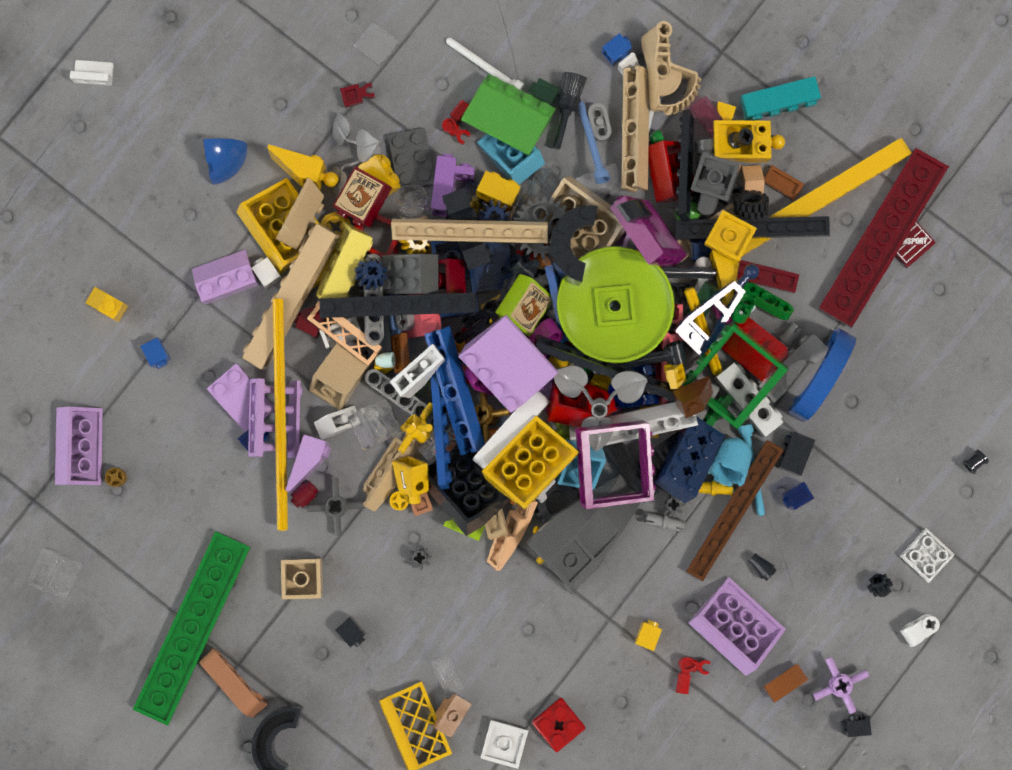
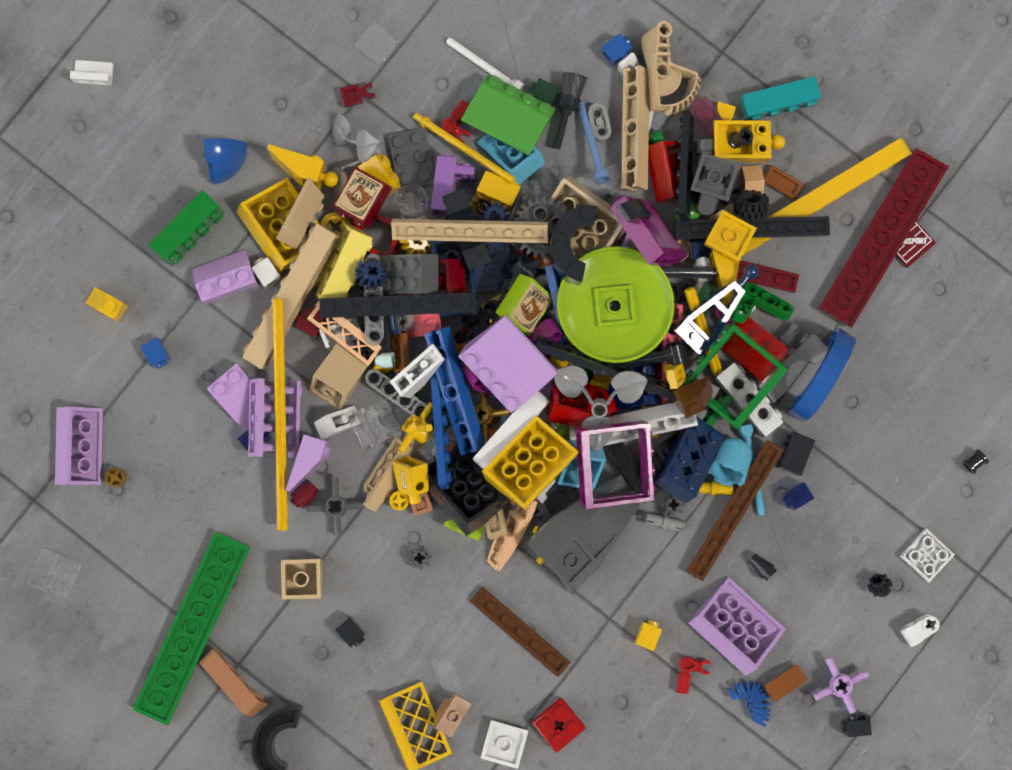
none -> green brick [148,190,225,266]
none -> yellow bar [413,112,516,184]
none -> reddish brown tile [470,586,571,677]
none -> blue hair [727,681,771,727]

